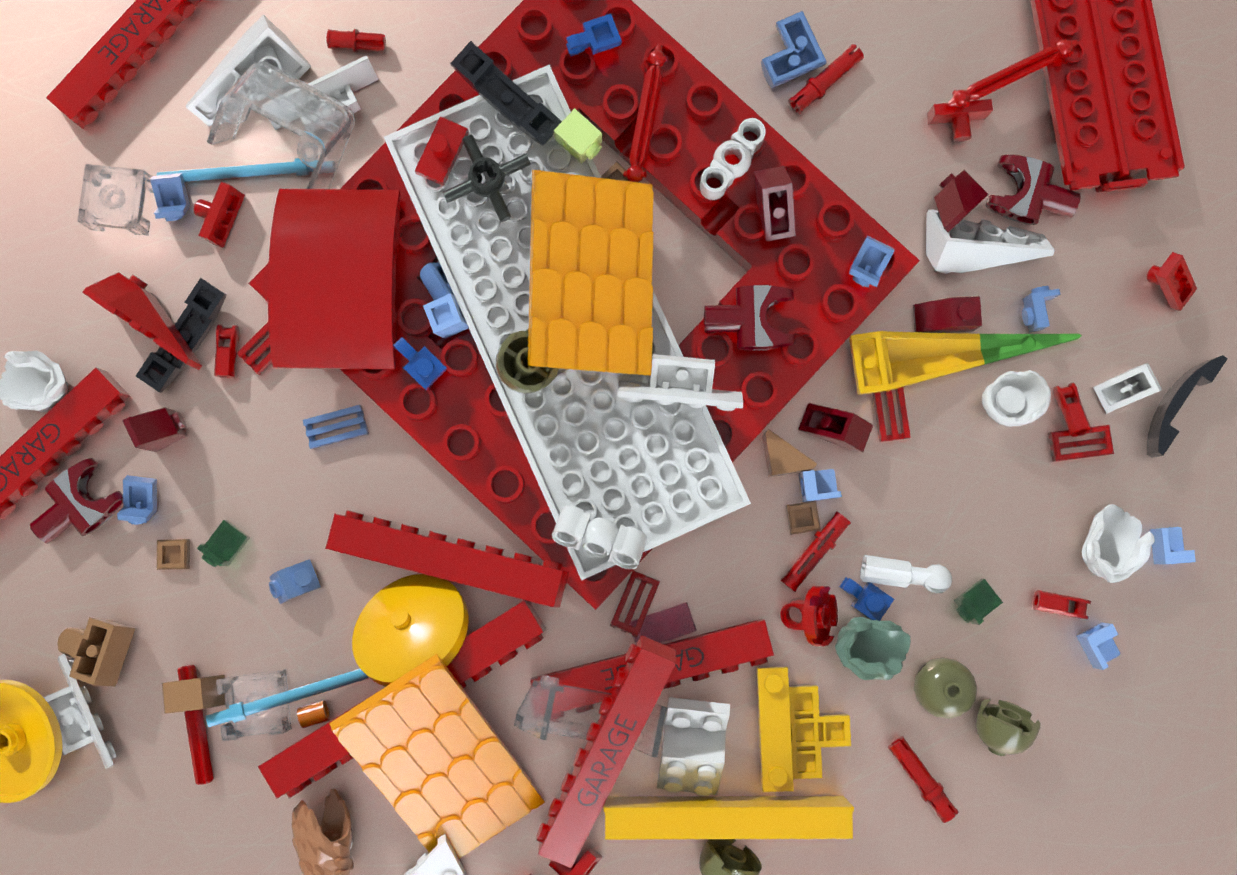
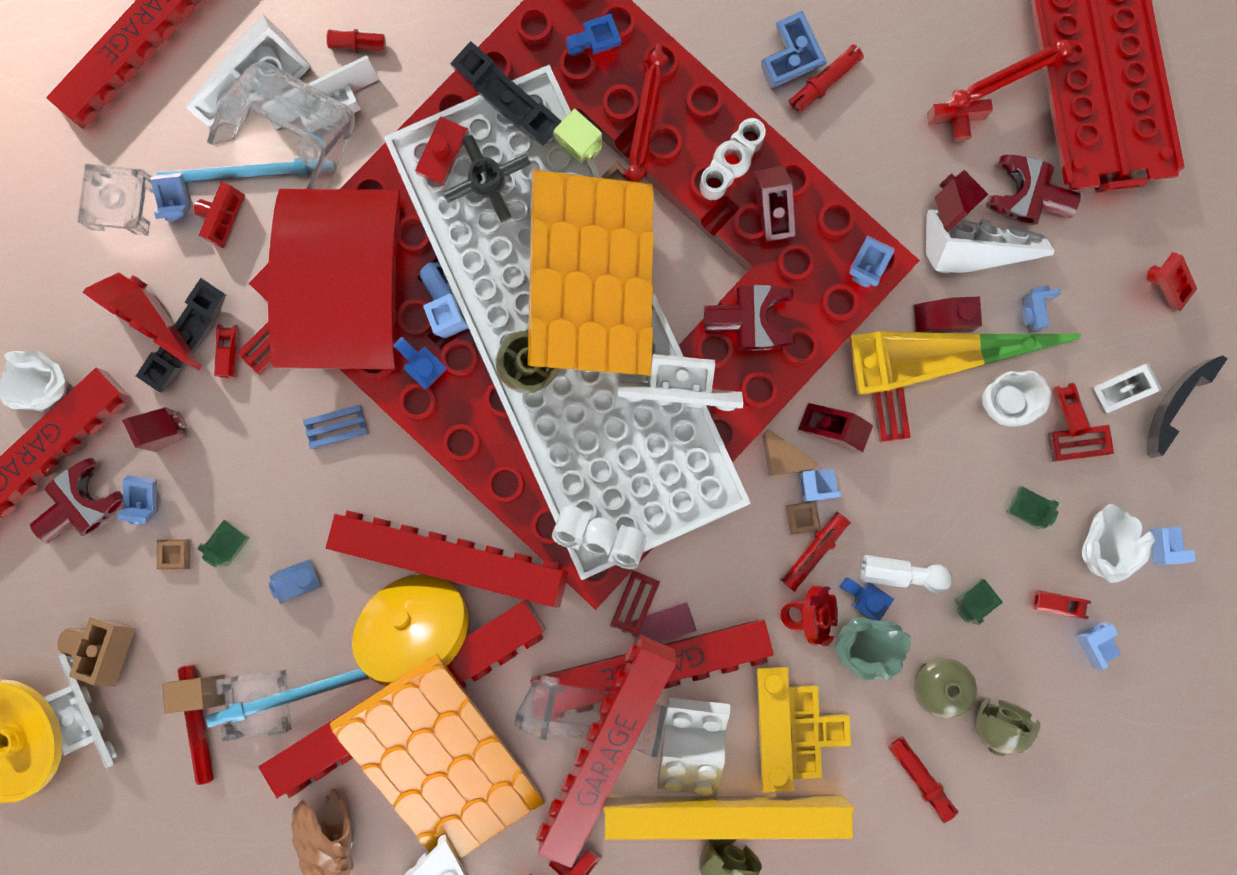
orange hinge [297,700,330,728] -> none
none -> clear green bracket [1006,486,1059,529]

